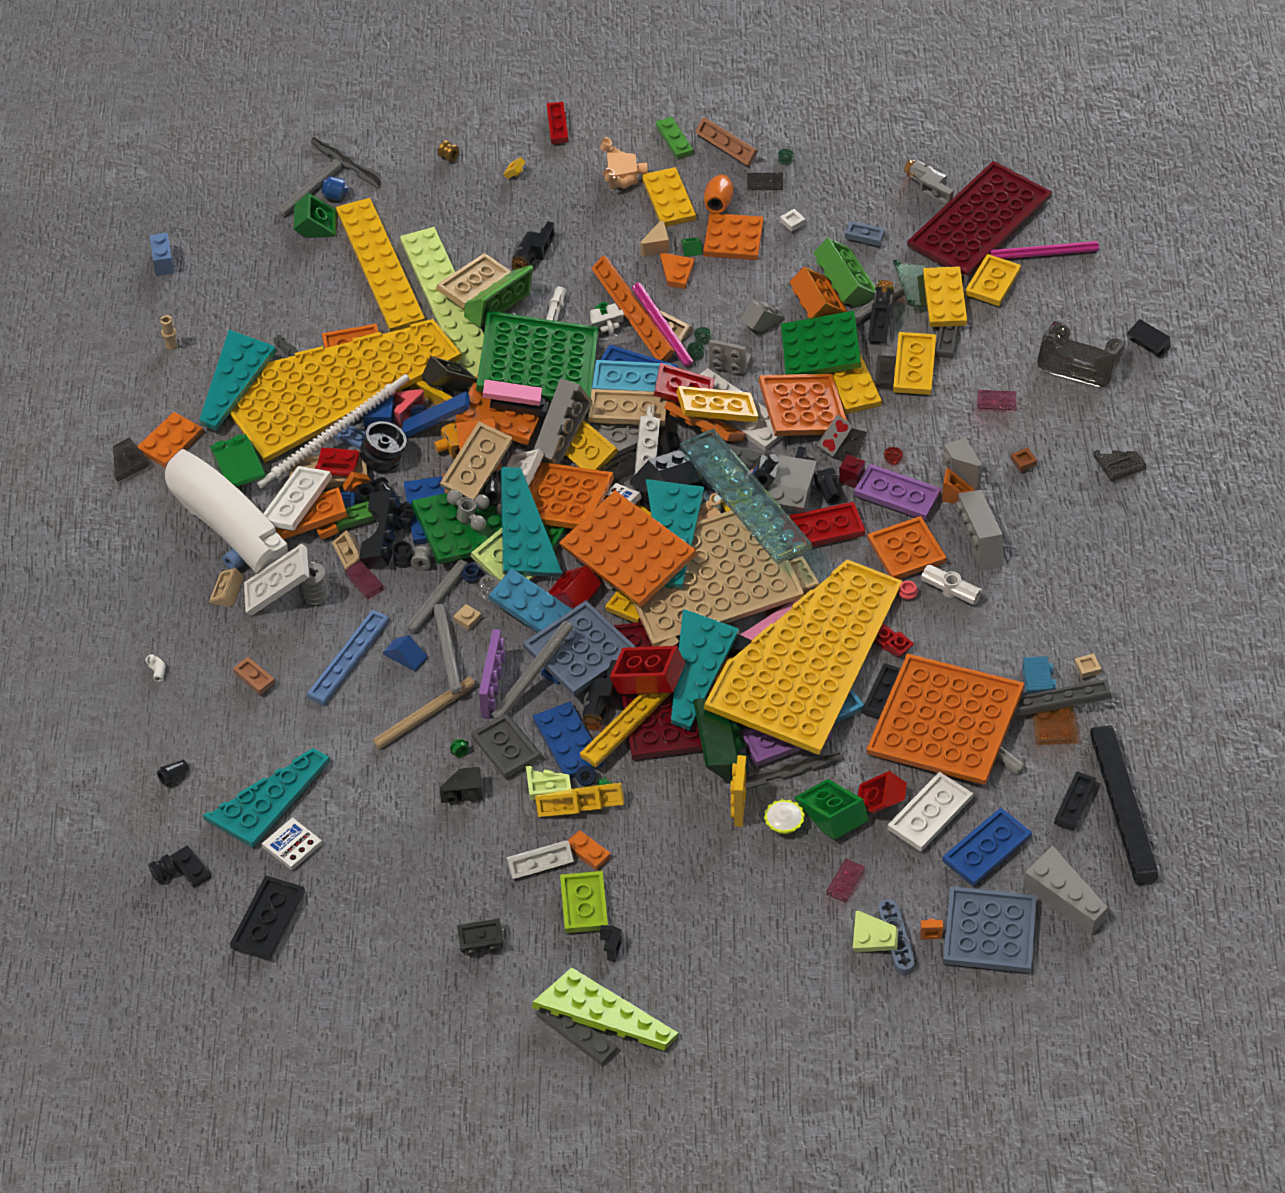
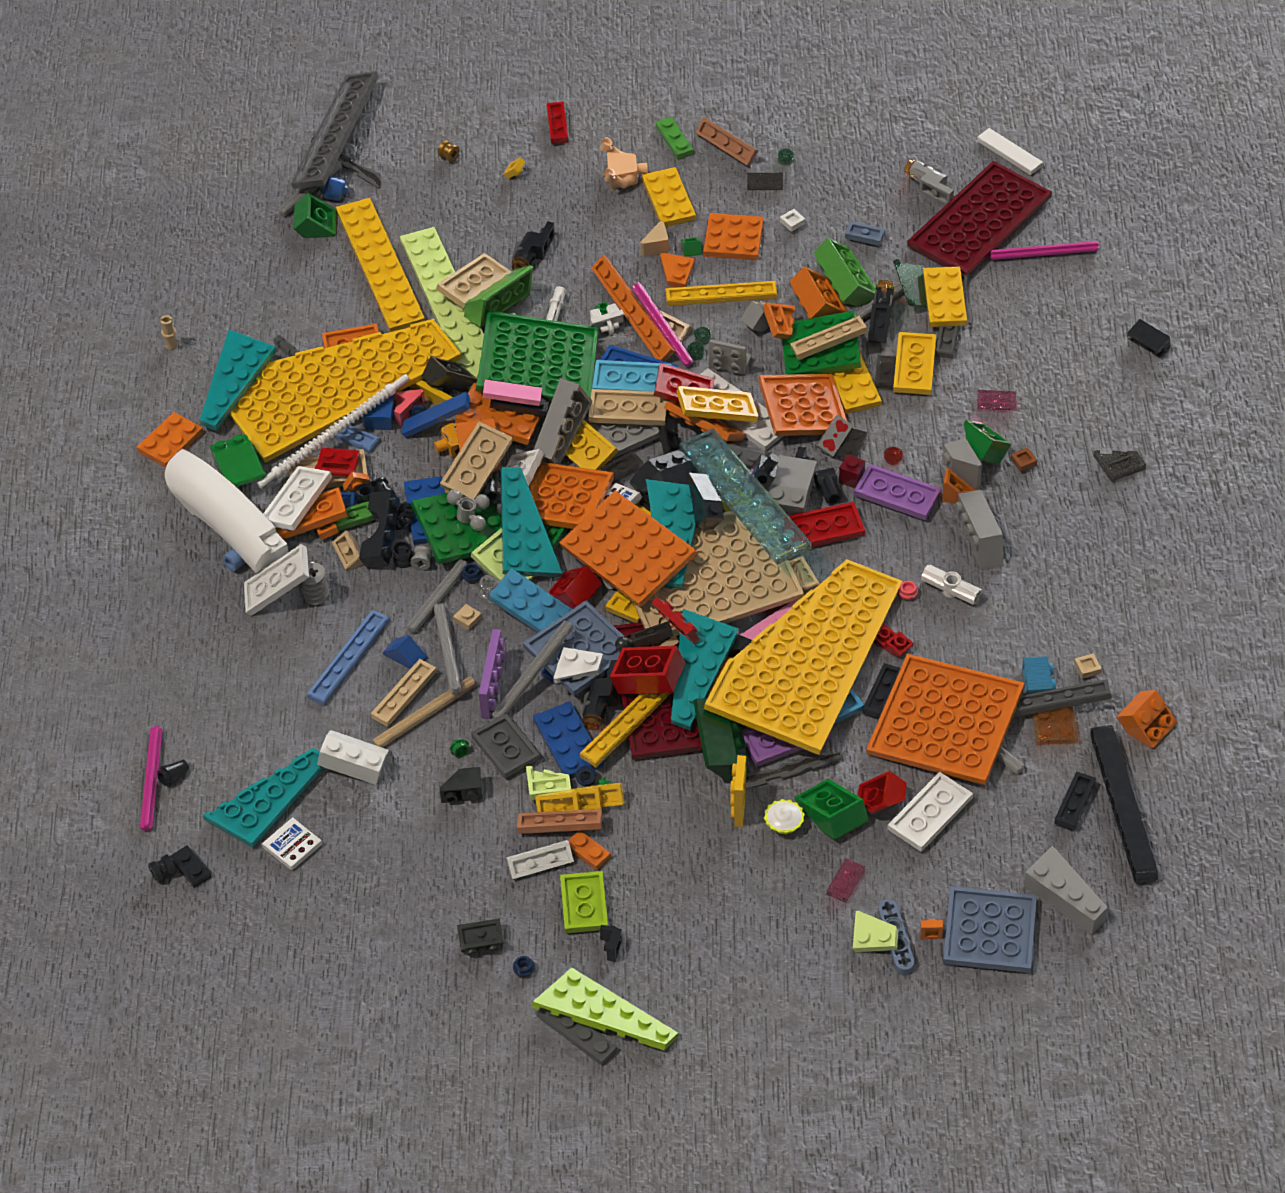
clear smoke wing [113,437,150,482] -> none
white arm [146,654,166,682] -> none
medium blue piece [150,233,174,276] -> none
tan slope [209,568,244,607] -> none
black plate [230,875,305,960] -> none
nougat plate [233,657,275,695] -> none
clear pink plate [344,561,384,600] -> none
black wheel [359,421,407,471] -> none
white plate [633,405,660,489] -> none
orange piece [704,174,734,214] -> none
orange plate [867,516,947,579] -> none
blue plate [942,807,1032,887] -> none
yellow plate [965,254,1021,306] -> none
clear smoke windscreen [1037,321,1126,387] -> none
none -> dark pink axle [140,726,163,832]
none -> flat silver plate [291,71,379,189]
none -> white slope [317,730,389,785]
none -> tan plate [371,659,437,727]
none -> dark blue plate [513,956,535,977]
none -> nougat plate [517,809,603,834]
none -> white wing [553,647,603,683]
none -> pearl dark grey plate [615,621,674,652]
none -> red plate [651,597,700,645]
none -> yellow tile [665,281,777,306]
none -> black slope [687,473,724,529]
none -> orange wing [762,302,795,339]
none -> tan plate [790,316,868,360]
none -> green slope [964,420,1012,464]
none -> white tile [977,128,1043,175]
none -> orange slope [1116,690,1178,748]

